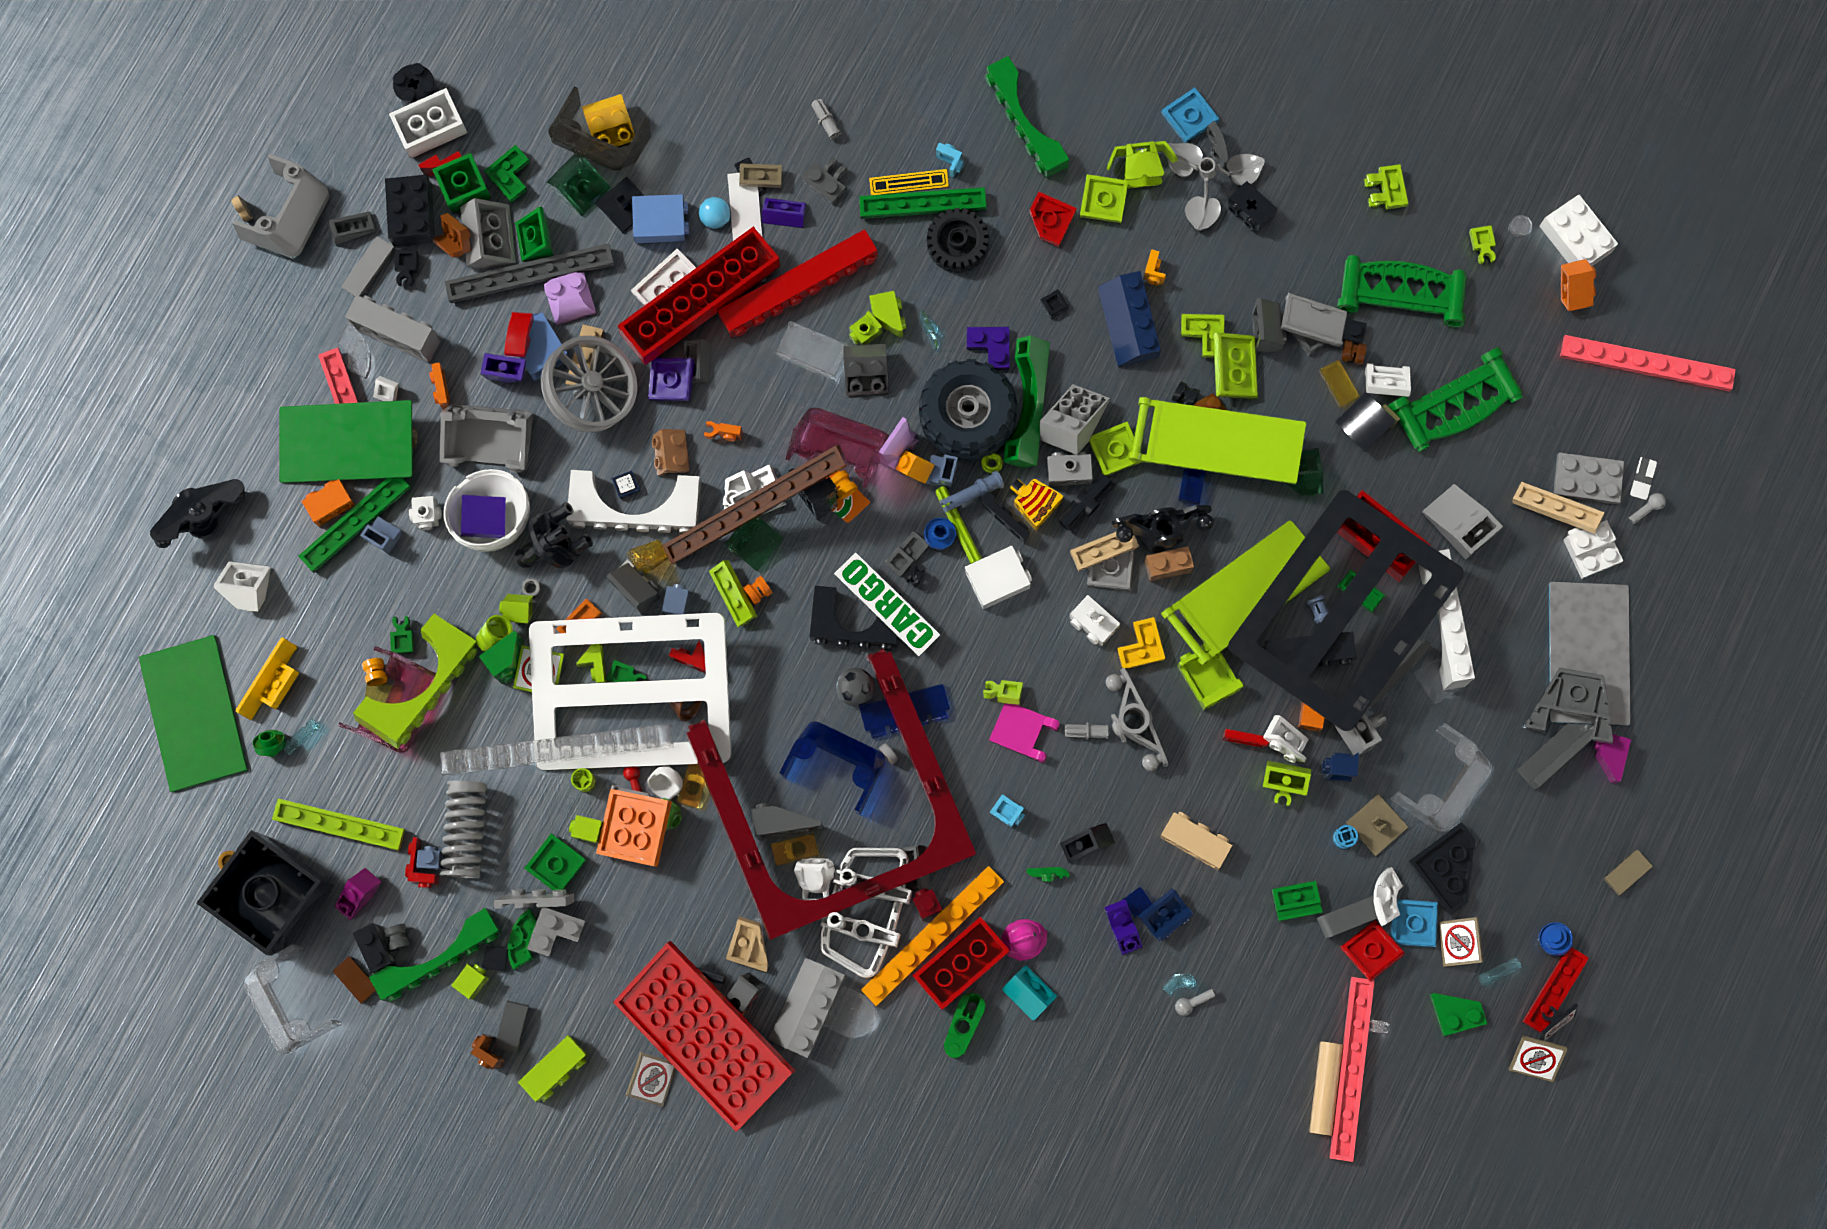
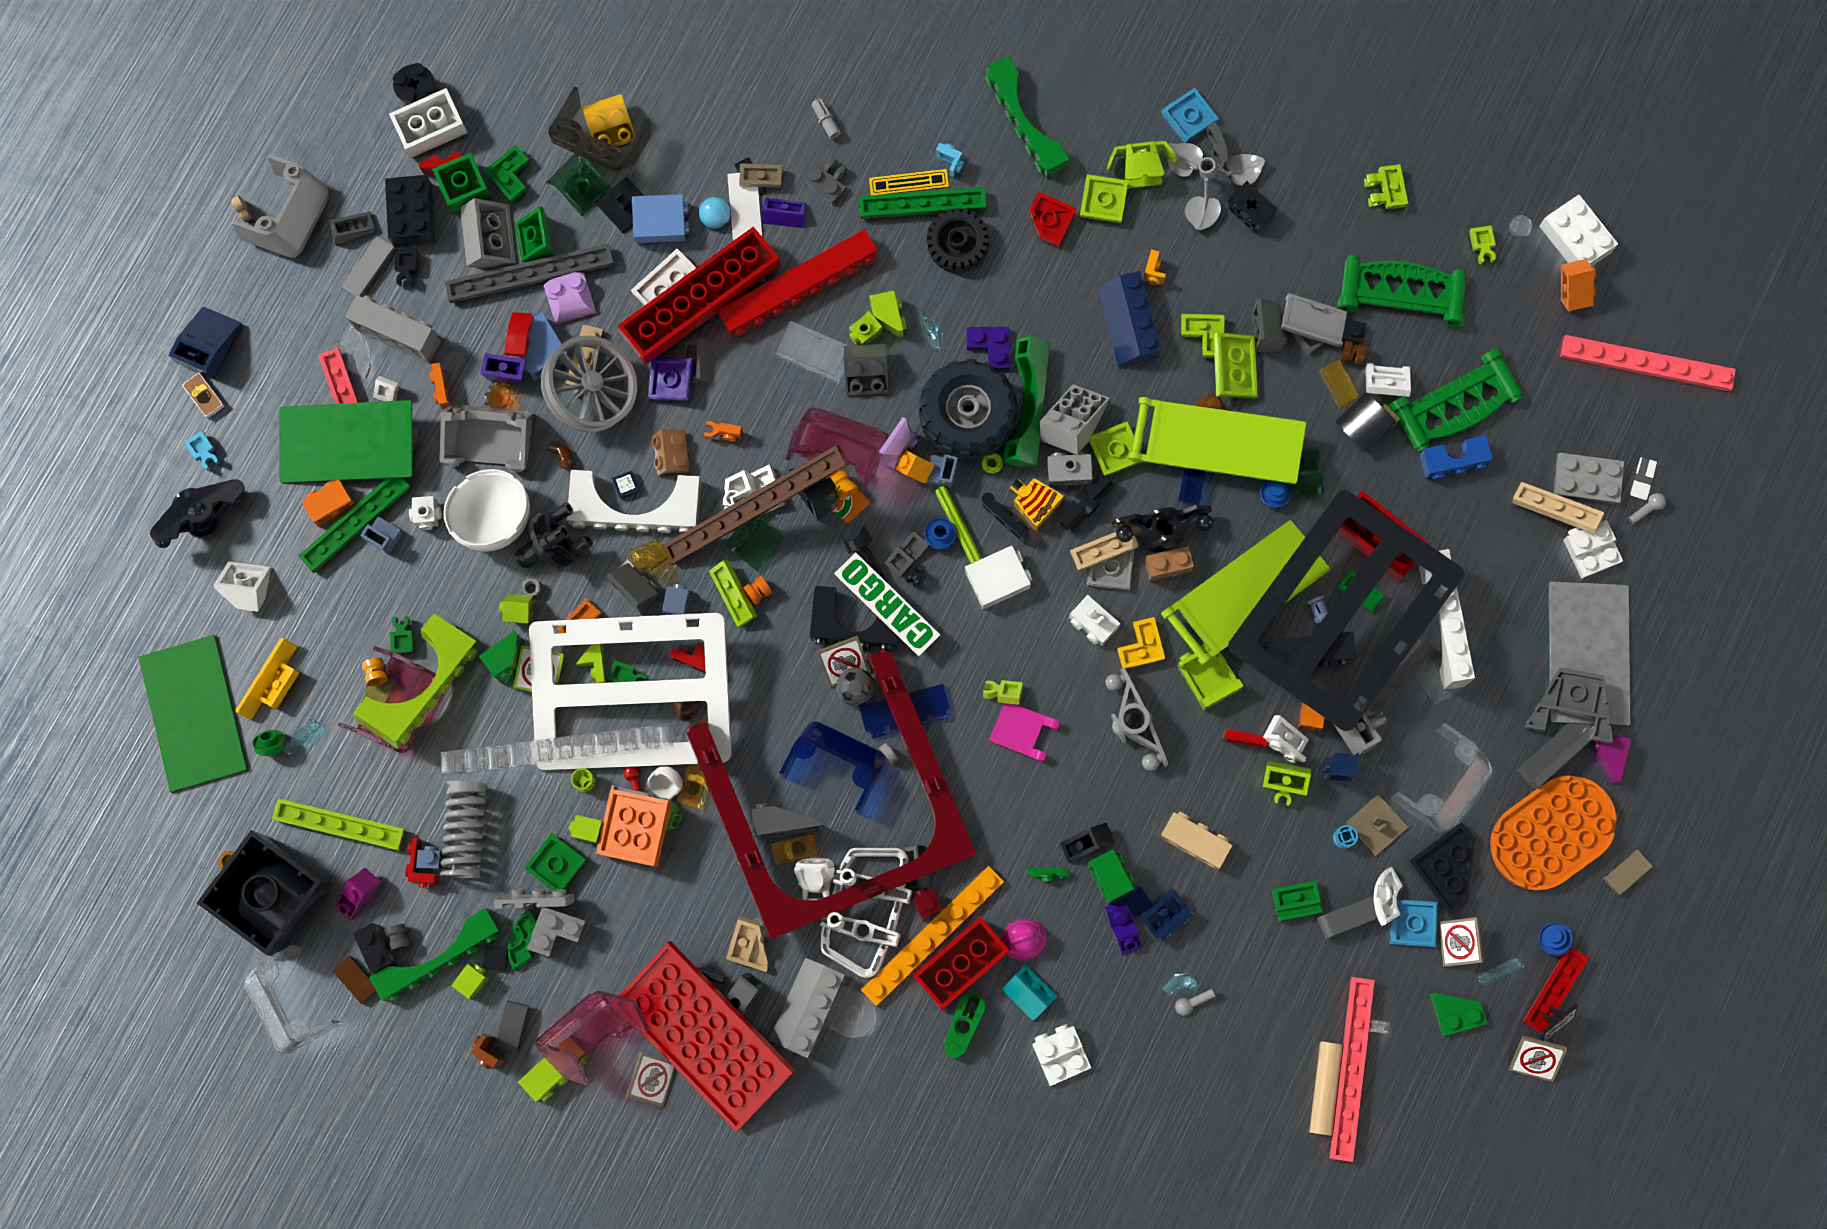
dark orange bracket [433,213,471,257] -> none
dark purple tile [461,495,506,538] -> none
lime wheel [476,615,513,652] -> none
sand blue pin [940,471,1004,513] -> none
medium azure bracket [990,794,1025,828] -> none
black tile [1040,289,1069,319] -> none
light grey axle [1065,722,1109,740] -> none
black wheel [1171,381,1200,406] -> none
red plate [1341,920,1405,982] -> none
light grey slope [1422,484,1503,560] -> none
none -> dark blue slope [168,306,241,379]
none -> tile [182,373,225,419]
none -> medium azure plate [184,431,220,471]
none -> clear orange piece [485,381,513,410]
none -> clear pink windscreen [535,991,649,1085]
none -> reddish brown arm [548,441,573,469]
none -> piece [817,636,871,688]
none -> black piece [840,526,888,582]
none -> white plate [1032,1024,1091,1086]
none -> green brick [1087,849,1135,905]
none -> blue plate [1259,480,1292,509]
none -> blue arch [1419,435,1493,480]
none -> orange plate [1490,775,1617,891]

